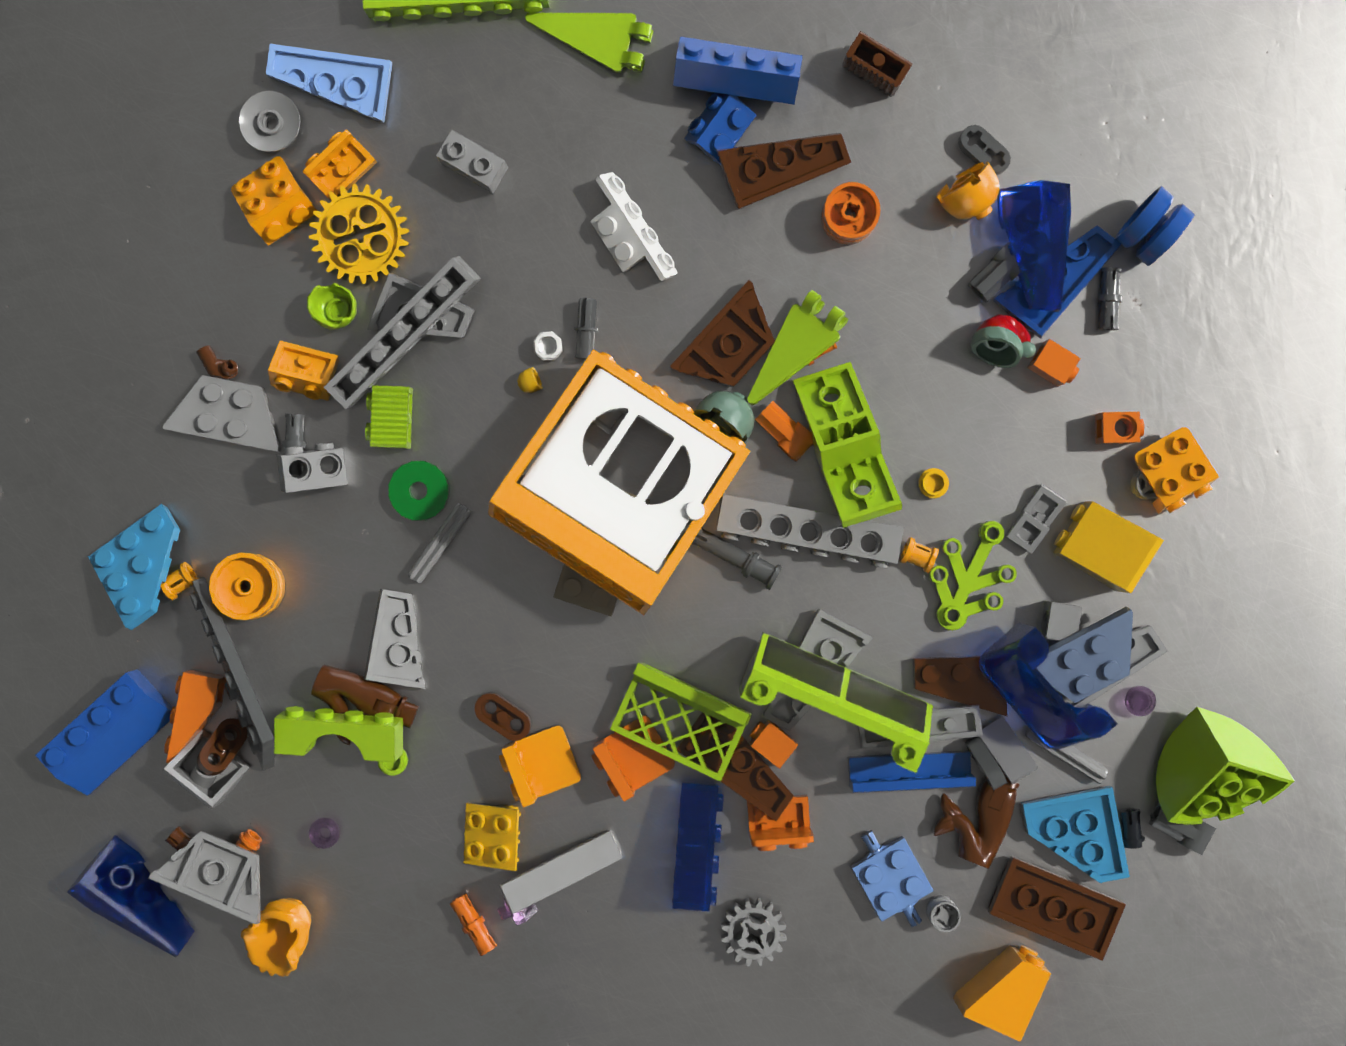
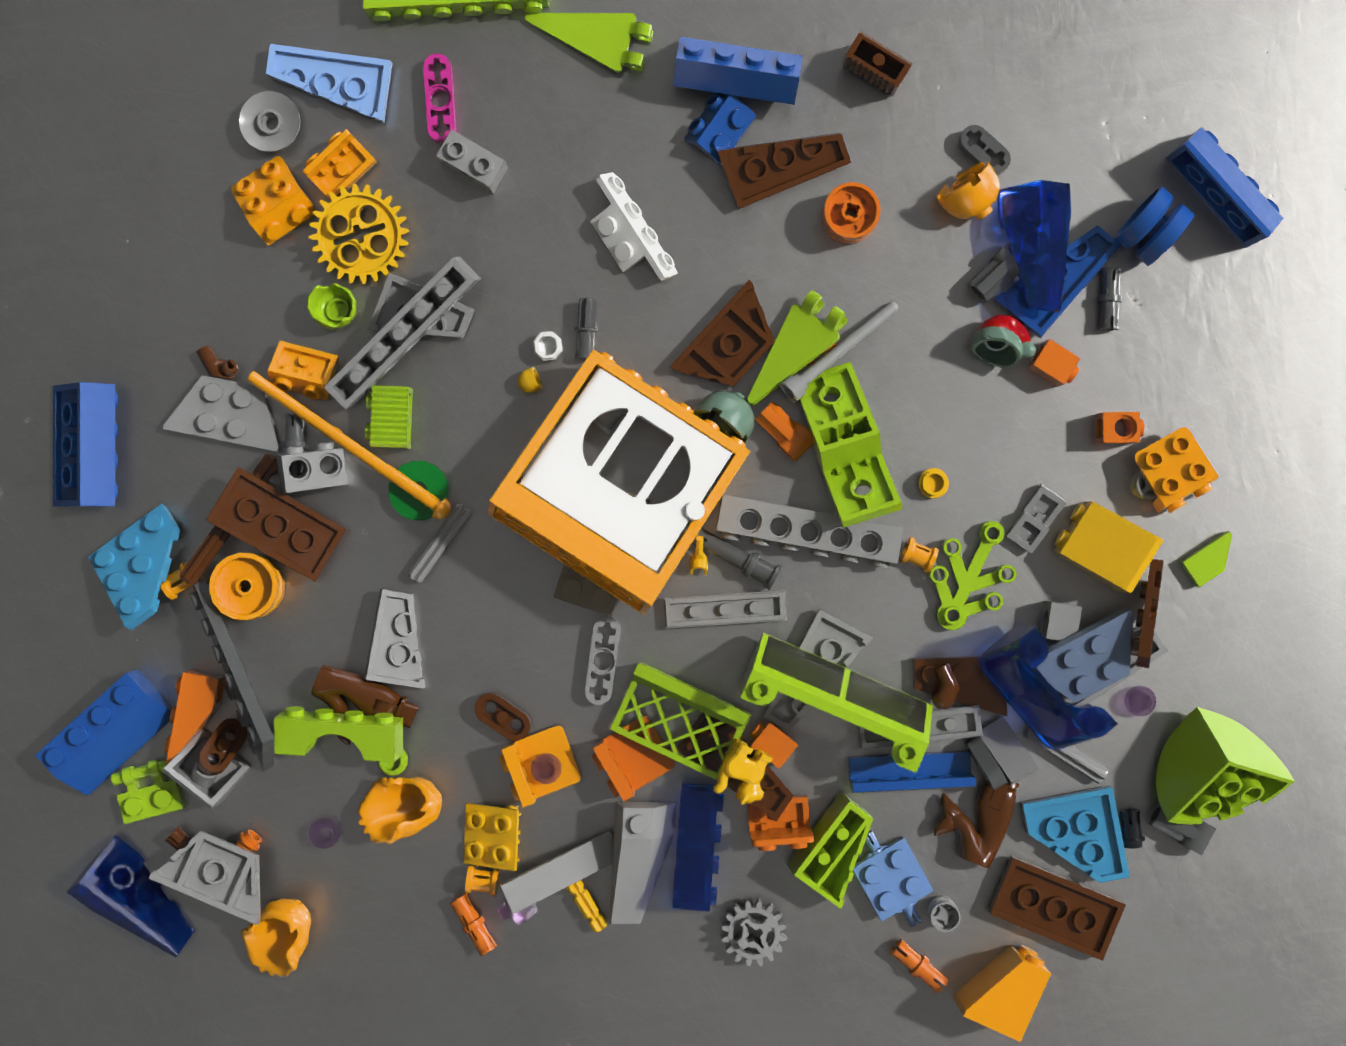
none -> slope [53,382,118,507]
none -> lime plate [111,759,186,824]
none -> reddish brown axle [180,454,278,585]
none -> reddish brown plate [206,467,346,582]
none -> light orange bar [247,371,451,519]
none -> light orange piece [358,777,442,844]
none -> dark pink beam [423,53,457,145]
none -> light orange bush [465,865,500,897]
none -> plate [531,753,562,784]
none -> yellow axle [566,880,608,933]
none -> light grey beam [585,617,621,705]
none -> light grey wedge [610,801,676,924]
none -> light grey tile [664,590,787,629]
none -> yellow hand [690,536,708,575]
none -> yellow animal [713,738,773,805]
none -> light grey piece [780,302,898,402]
none -> lime wedge [787,792,873,909]
none -> orange pin [889,939,949,993]
none -> reddish brown arm [932,663,960,709]
none -> reddish brown wing [1131,559,1164,668]
none -> blue slope [1166,127,1284,248]
none -> lime tile [1180,531,1232,588]

